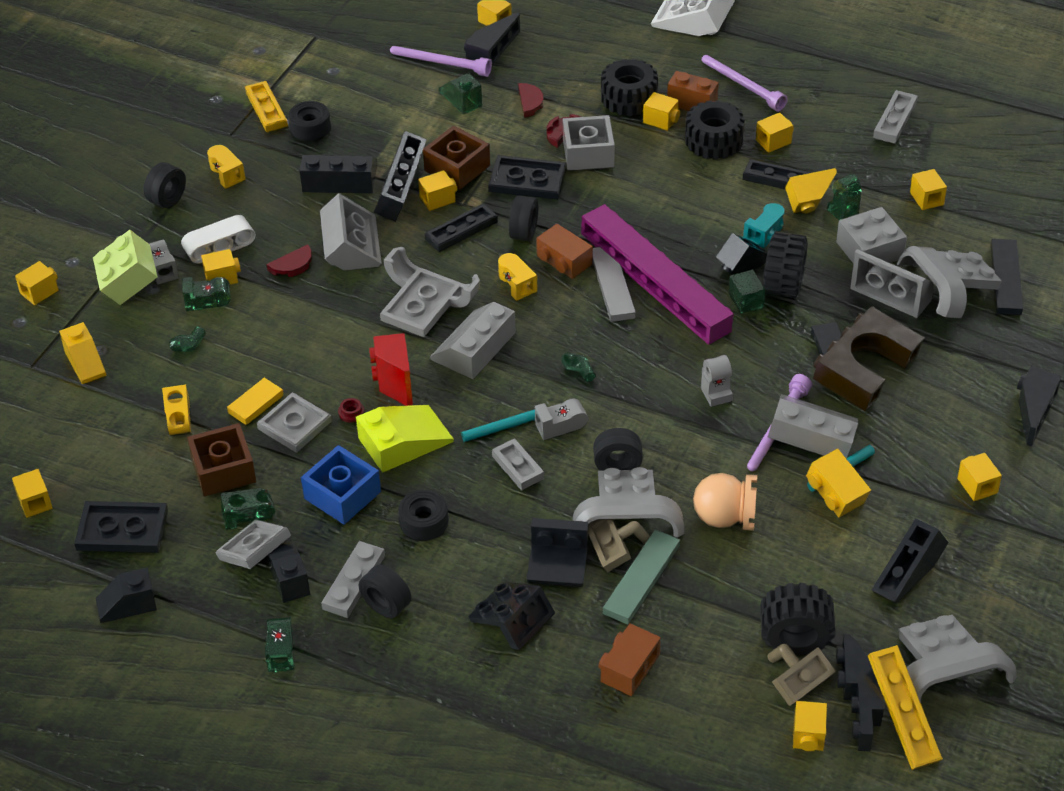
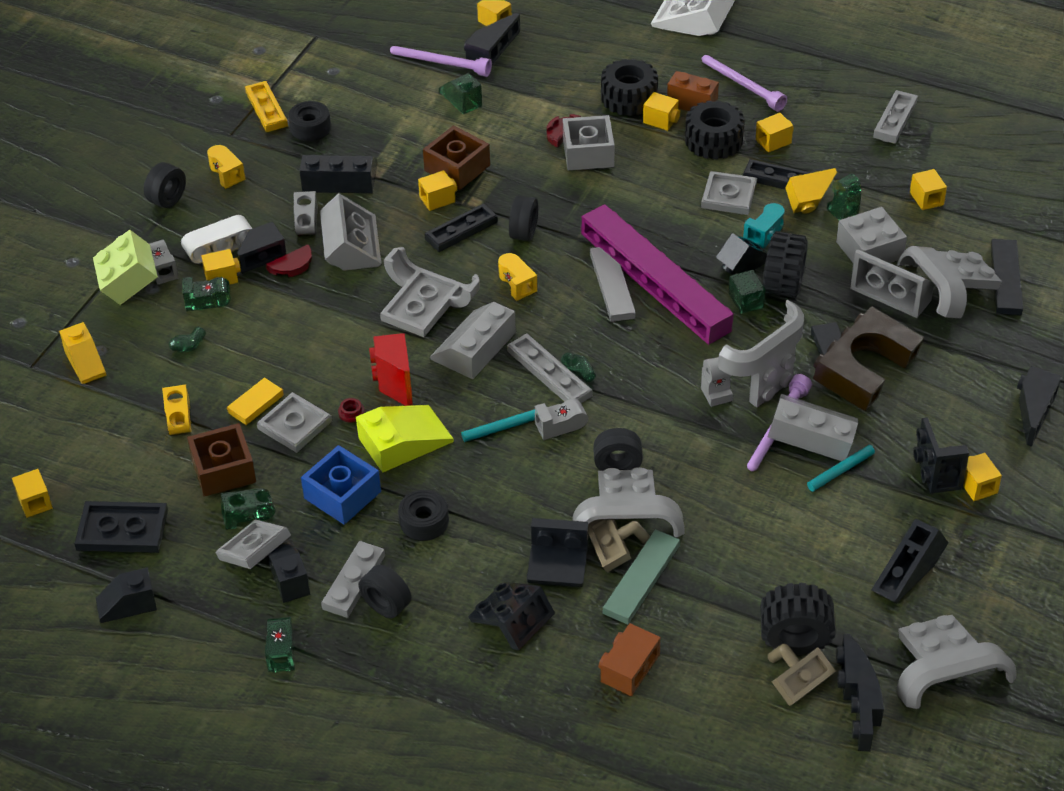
yellow brick [15,261,59,305] -> none
black brick [373,131,427,222] -> none
black tile [488,155,567,200] -> none
light grey plate [492,438,544,490] -> none
dark red tile [518,83,544,118] -> none
dark orange brick [536,224,593,279] -> none
light nougat tile [693,473,757,531] -> none
yellow brick [793,701,827,751] -> none
yellow brick [806,448,871,517] -> none
yellow tile [868,645,942,770] -> none
none -> black slope [237,222,287,273]
none -> light grey leg [294,191,318,235]
none -> light grey tile [507,333,593,403]
none -> light grey tile [701,171,757,215]
none -> light grey piece [718,300,804,407]
none -> black bracket [913,417,969,494]

